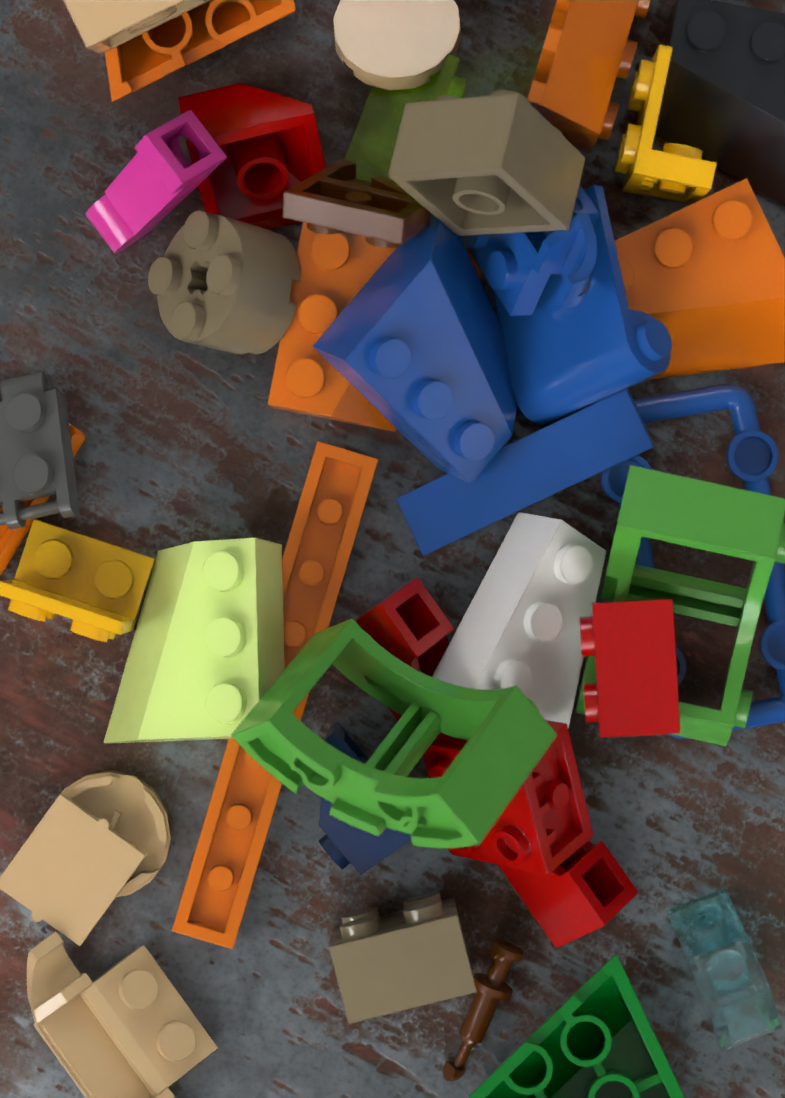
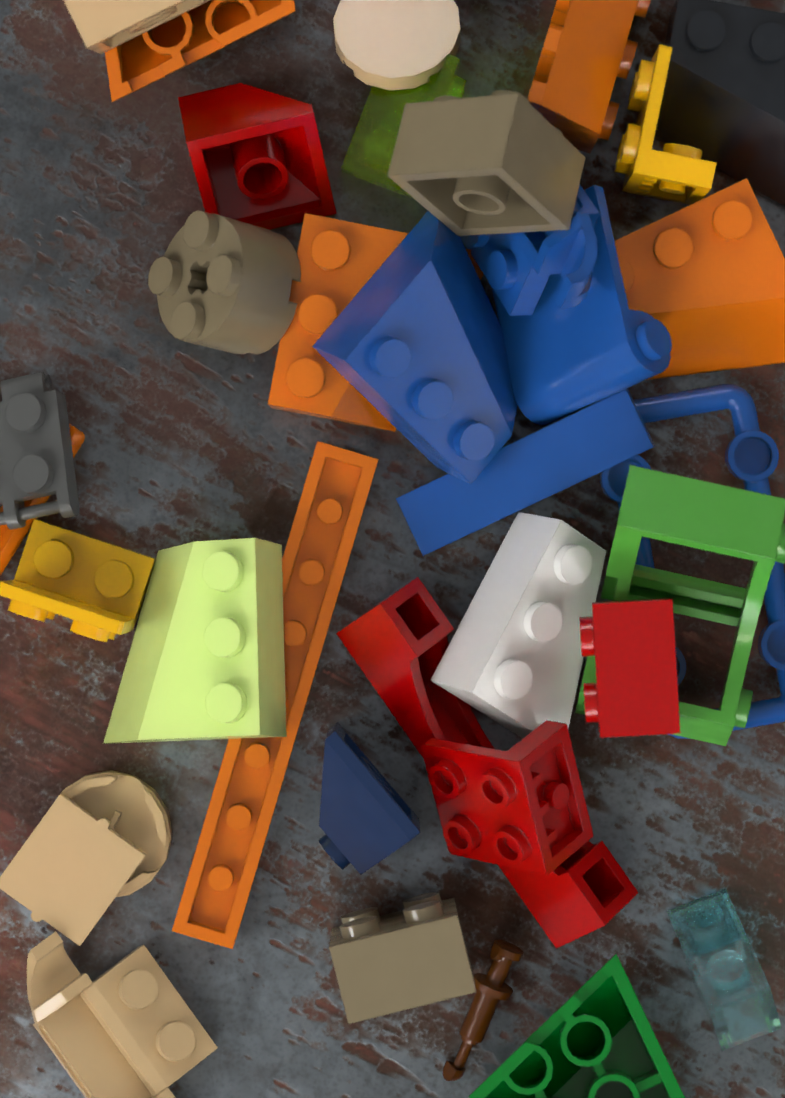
dark pink leg [85,109,227,254] -> none
bright green window [231,618,557,848] -> none
reddish brown wing [283,158,431,248] -> none

